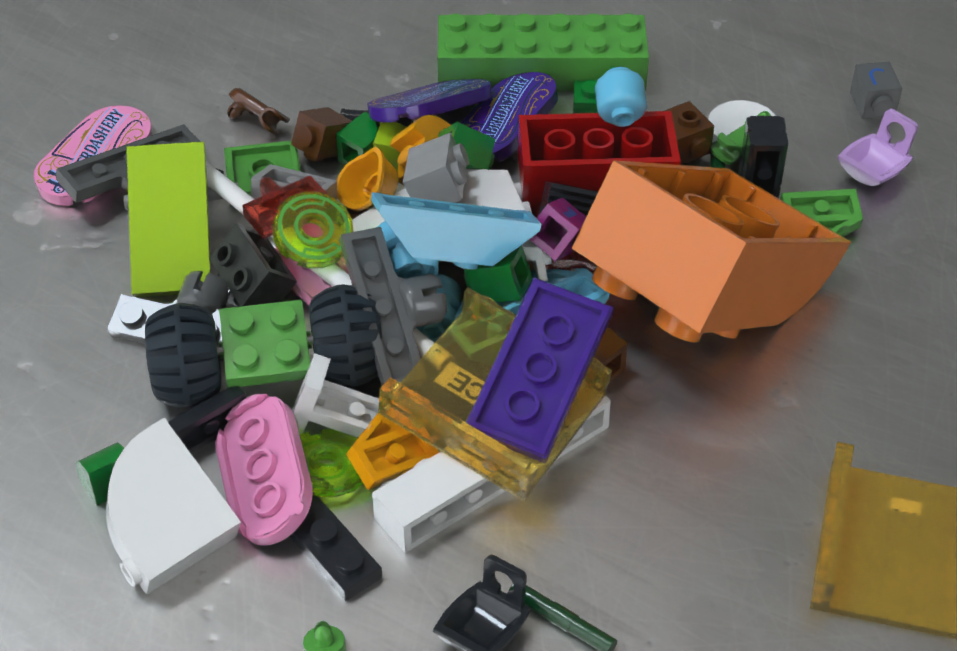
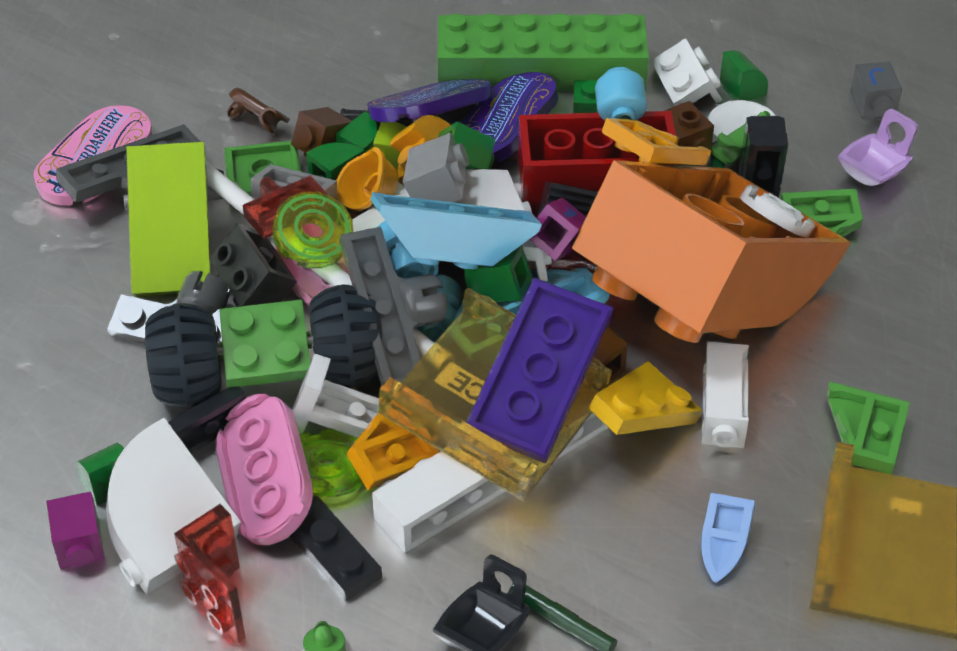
none -> magenta brick [46,491,105,569]
none -> clear red bracket [174,504,246,644]
none -> green brick [306,143,365,180]
none -> yellow wing [589,361,703,435]
none -> light orange wing [602,118,711,165]
none -> white bracket [651,38,723,106]
none -> white window [701,341,749,448]
none -> light blue plate [701,493,756,583]
none -> green brick [720,50,768,101]
none -> white tile [740,184,815,238]
none -> bright green wing [826,382,910,475]

